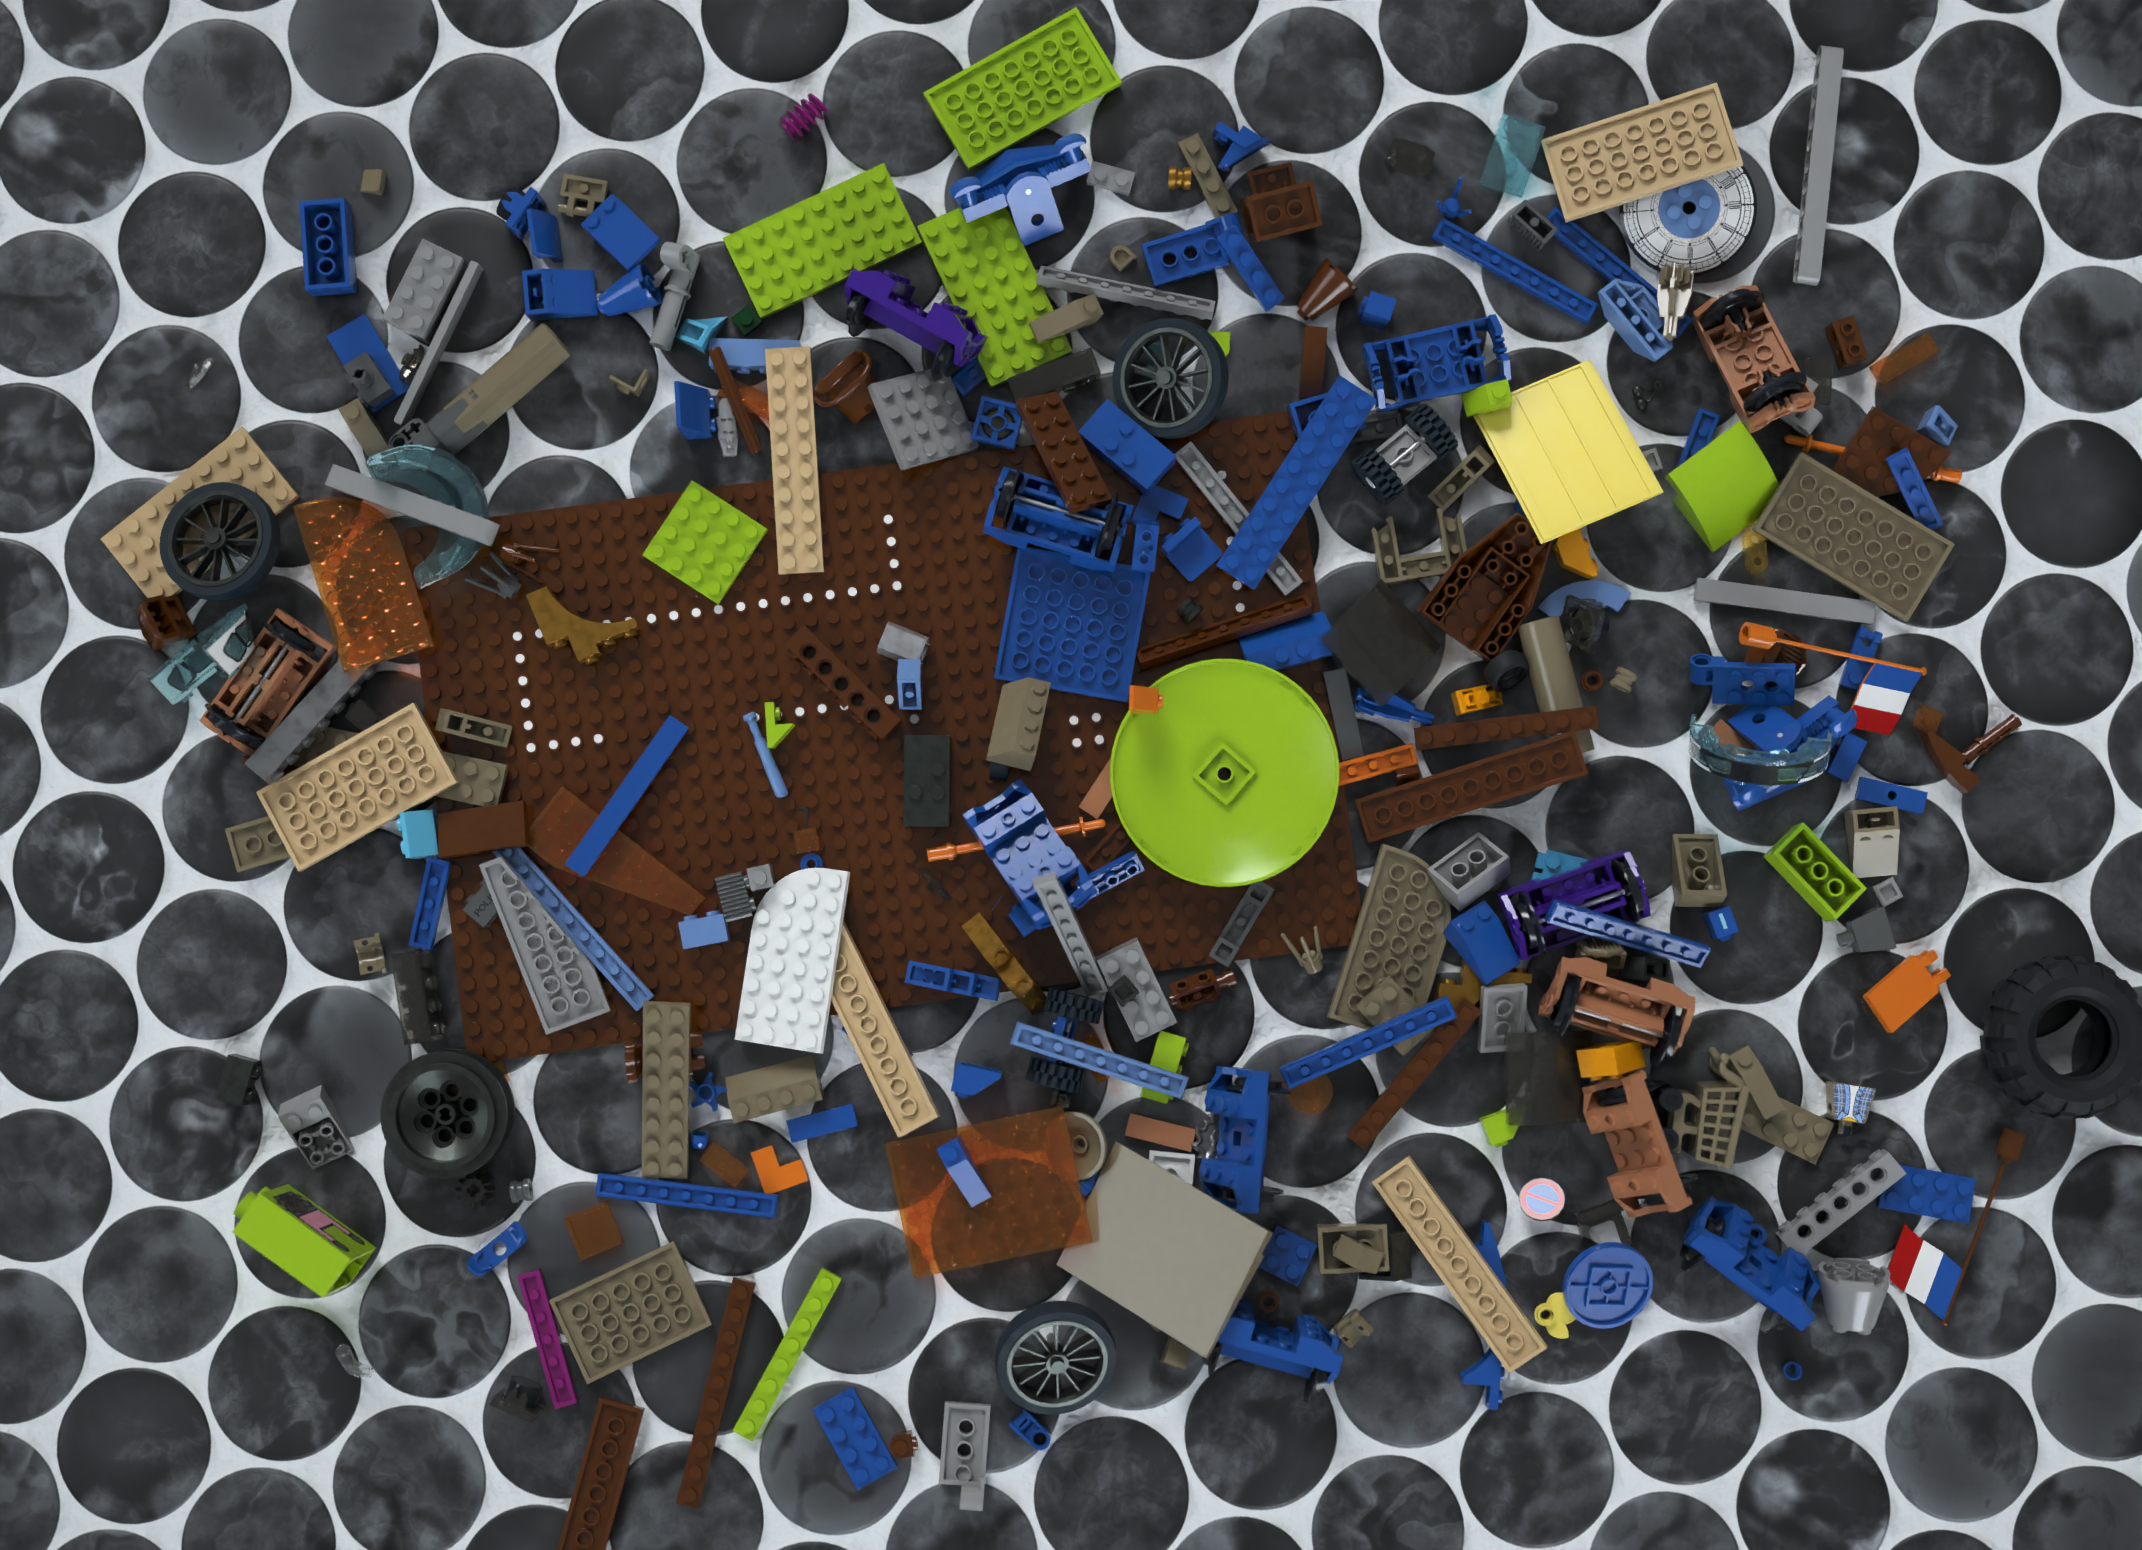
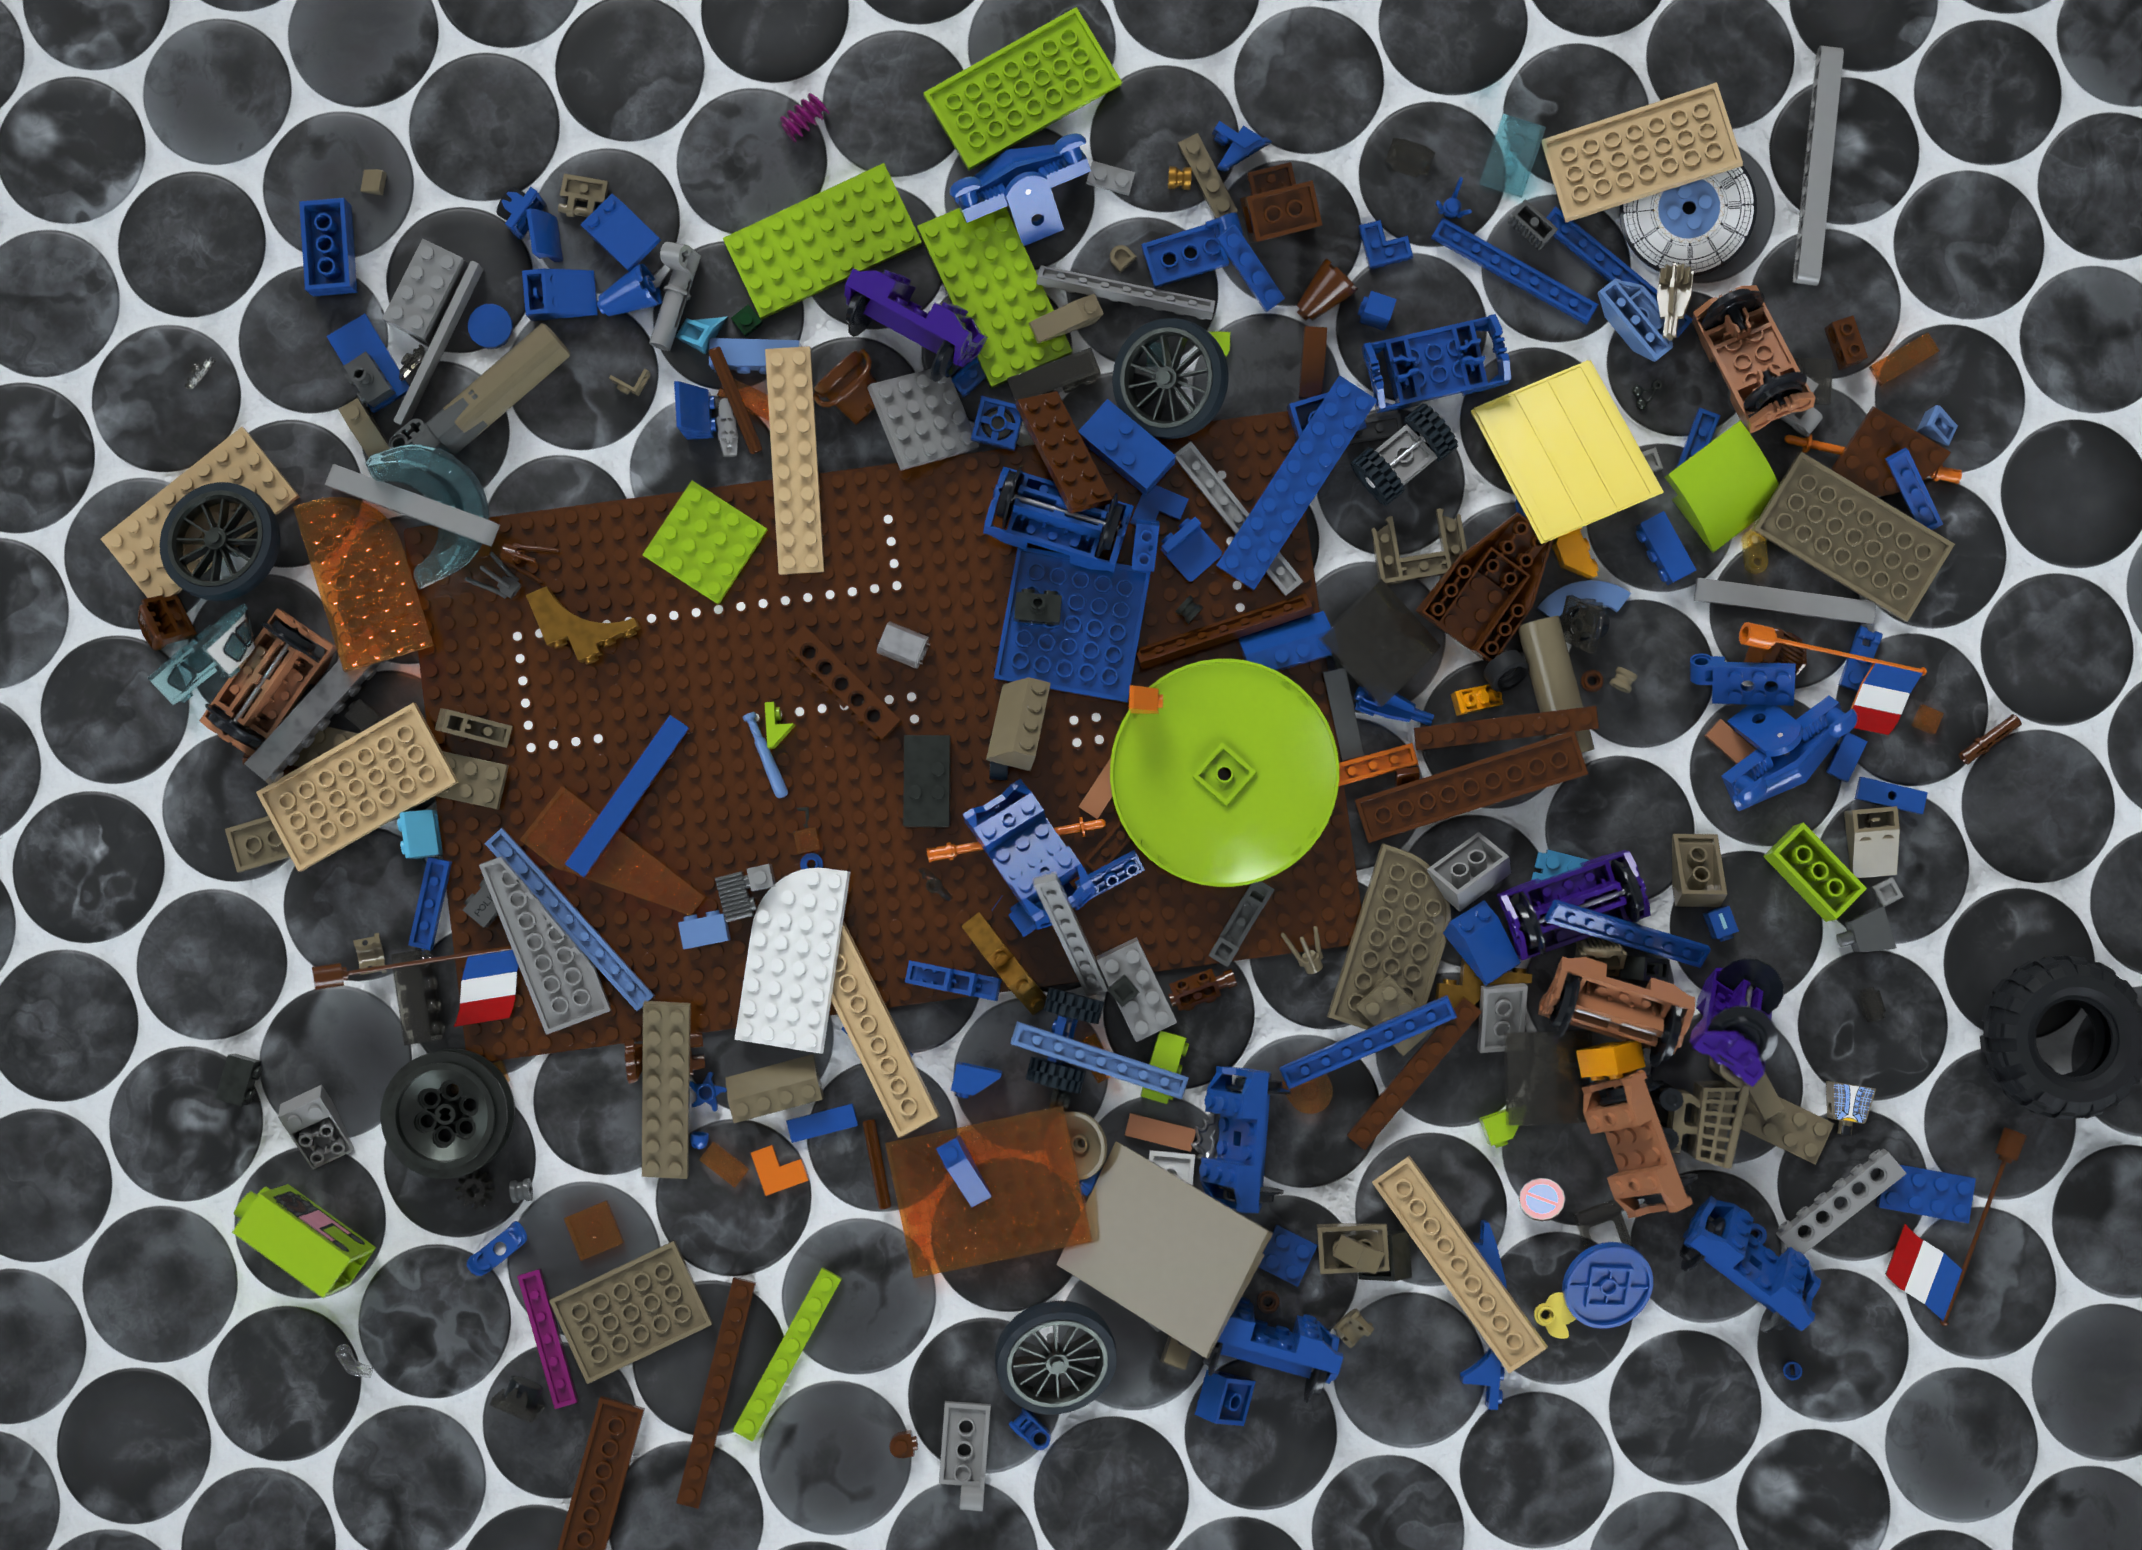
reddish brown tile [437,800,528,859] -> none
blue tile [595,1172,779,1218] -> none
blue plate [813,1386,898,1491] -> none
medium blue brick [897,659,923,710] -> none
dark tan slope [1428,445,1495,512] -> none
lime slope [1461,379,1513,418] -> none
clear light blue windscreen [1689,714,1833,788] -> none
light grey cone [1818,1258,1890,1335] -> none
orange tile [1863,950,1951,1033] -> none
reddish brown slope [1920,730,1980,794] -> none
none -> flag [312,946,519,1027]
none -> blue tile [468,304,513,349]
none -> reddish brown axle [863,1119,891,1210]
none -> pearl dark grey brick [1014,589,1062,625]
none -> blue slope [1195,1370,1256,1426]
none -> blue tile [1358,220,1413,270]
none -> blue brick [1636,511,1696,585]
none -> piece [1690,958,1784,1087]

